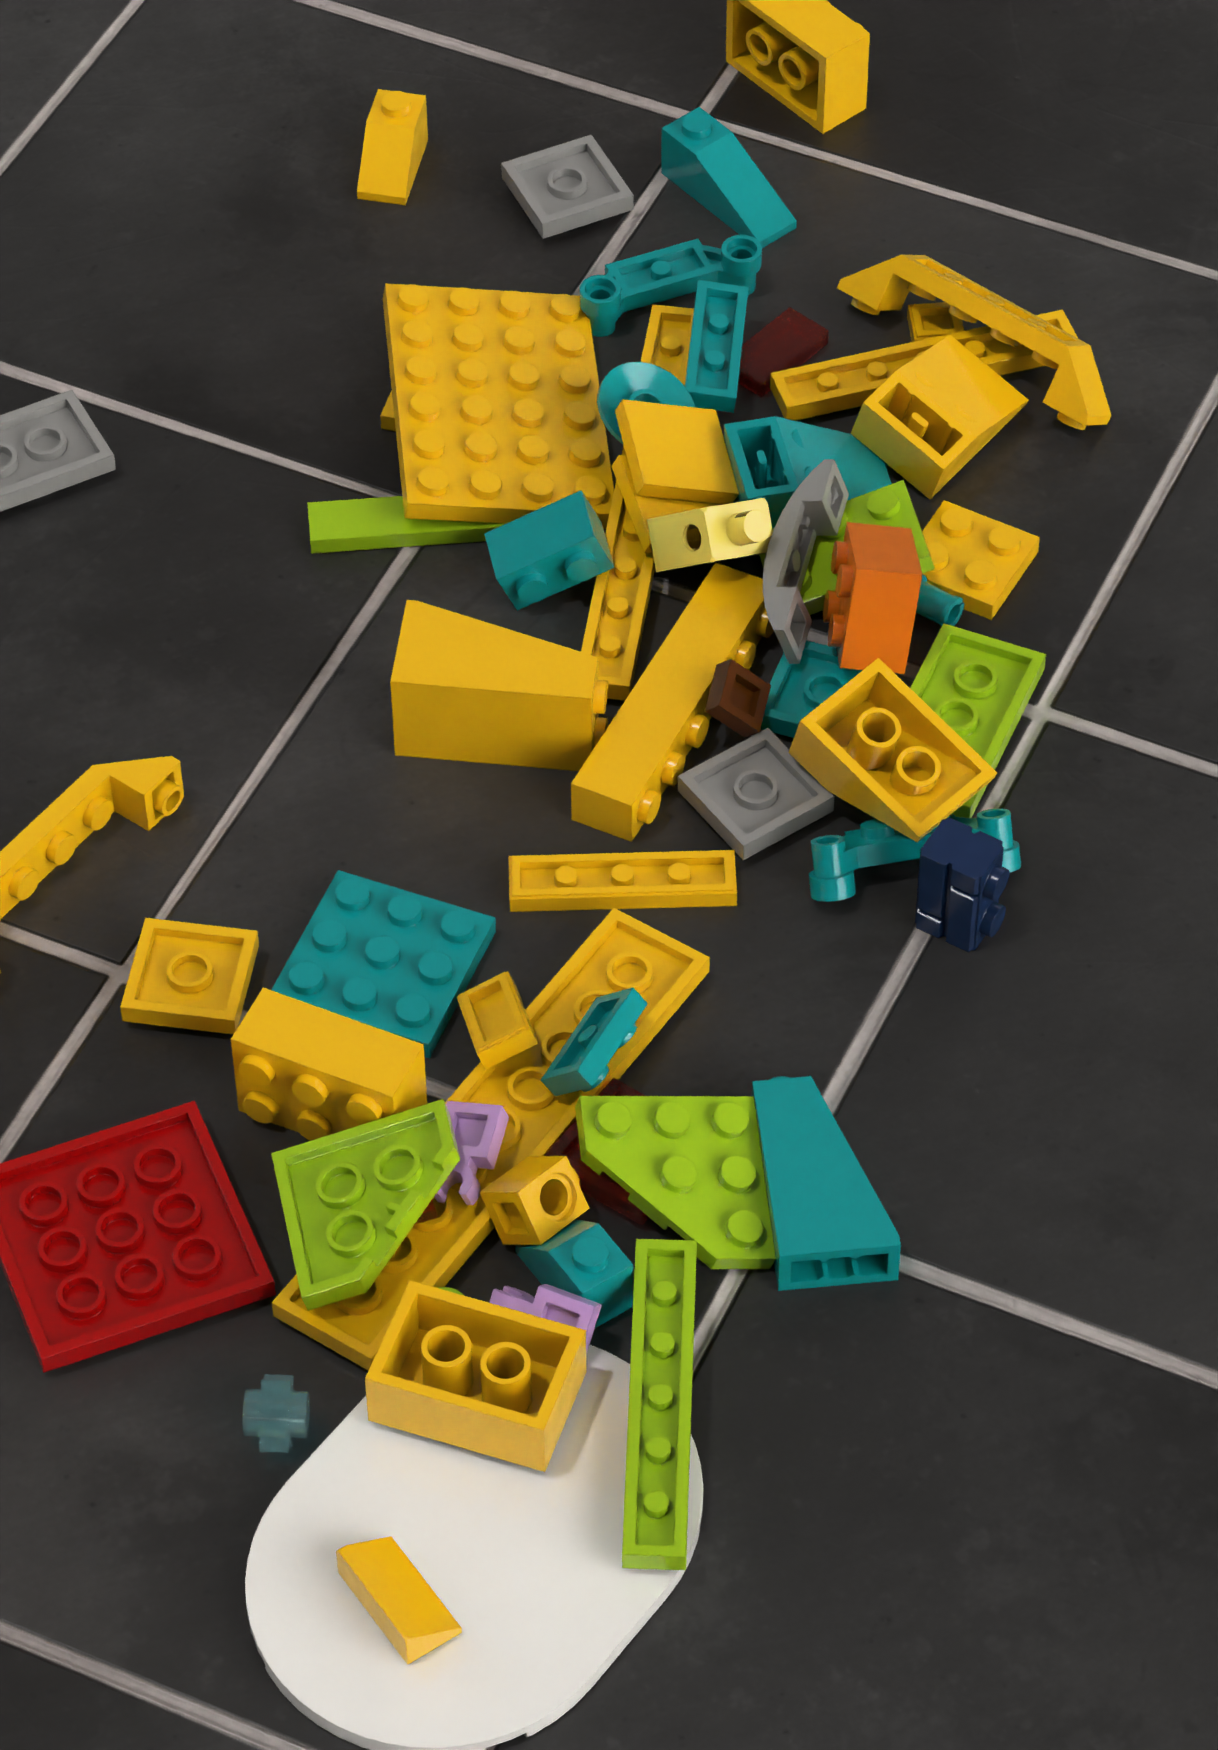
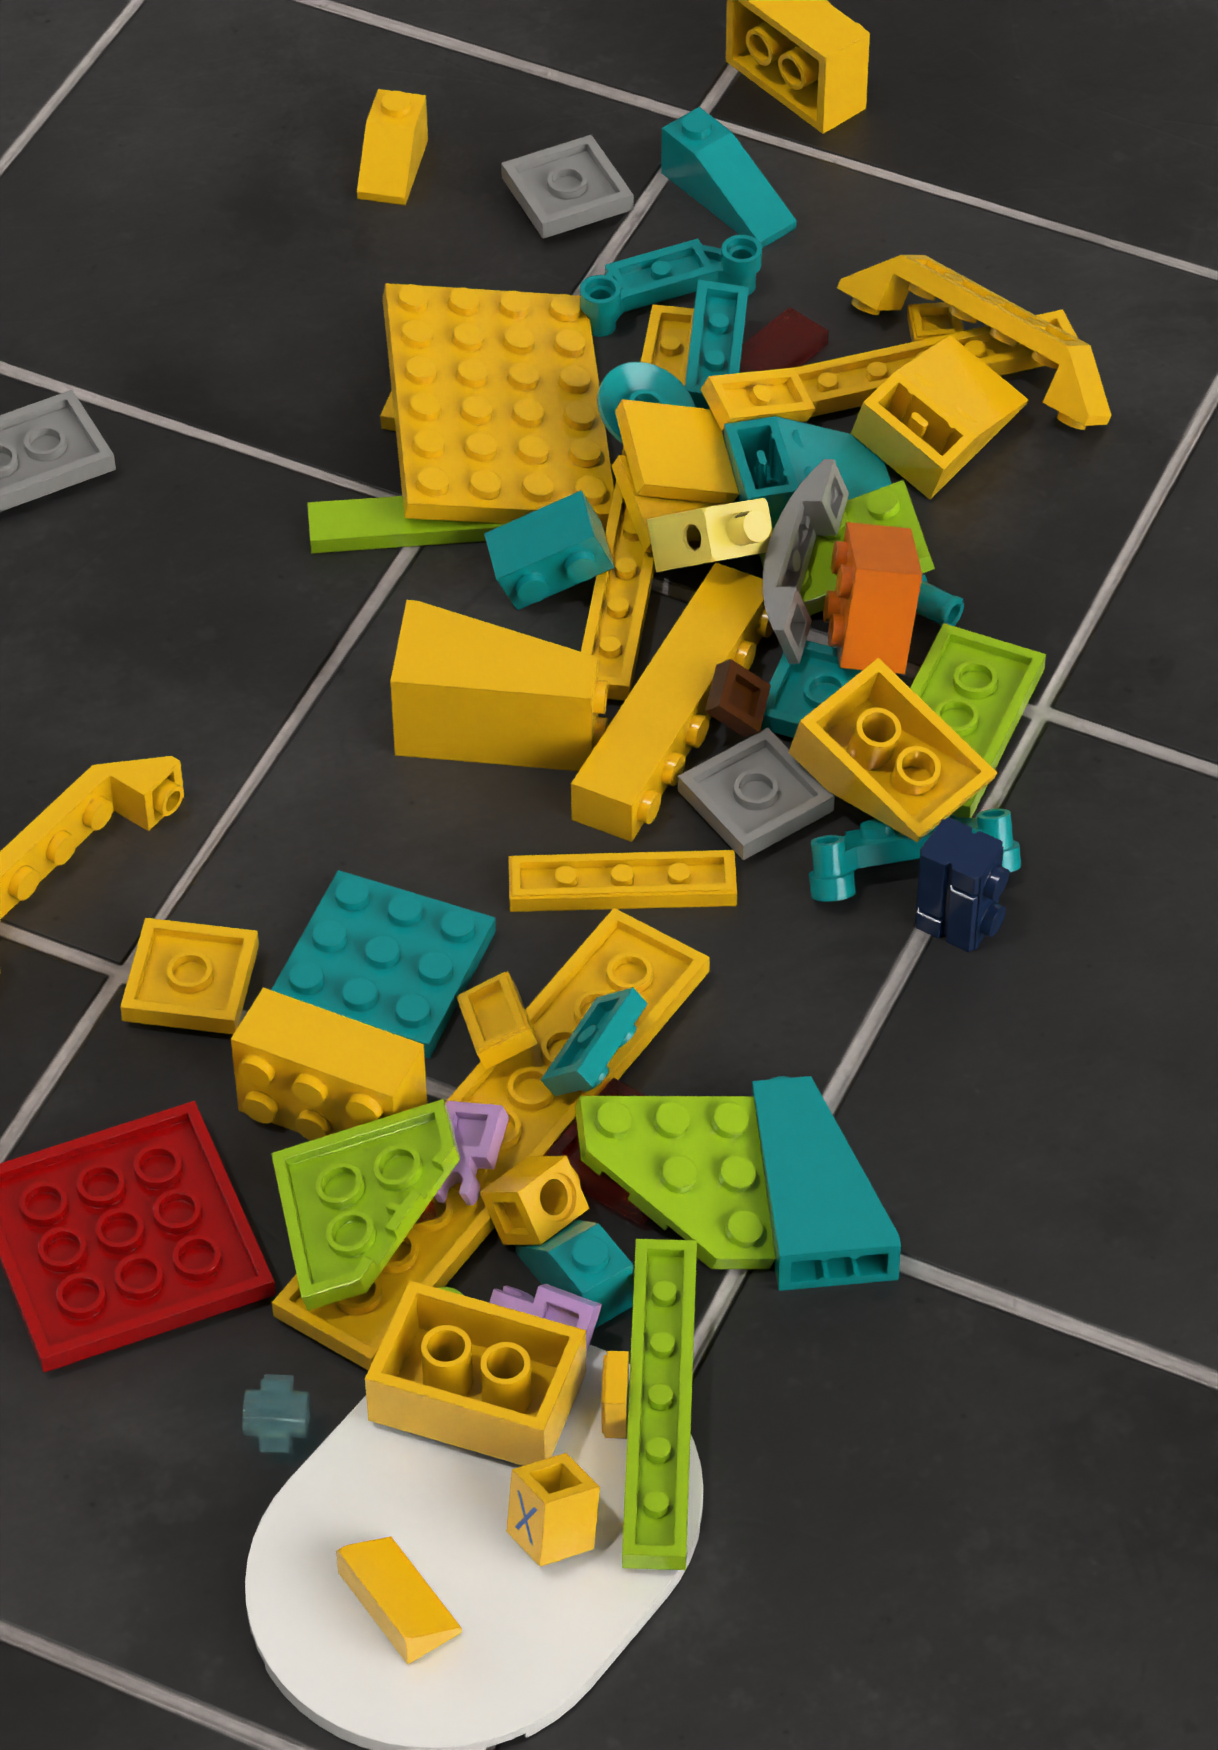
yellow plate [922,500,1040,620] -> none
none -> yellow brick [506,1453,600,1566]
none -> yellow tile [601,1351,629,1439]
none -> yellow plate [700,368,816,431]

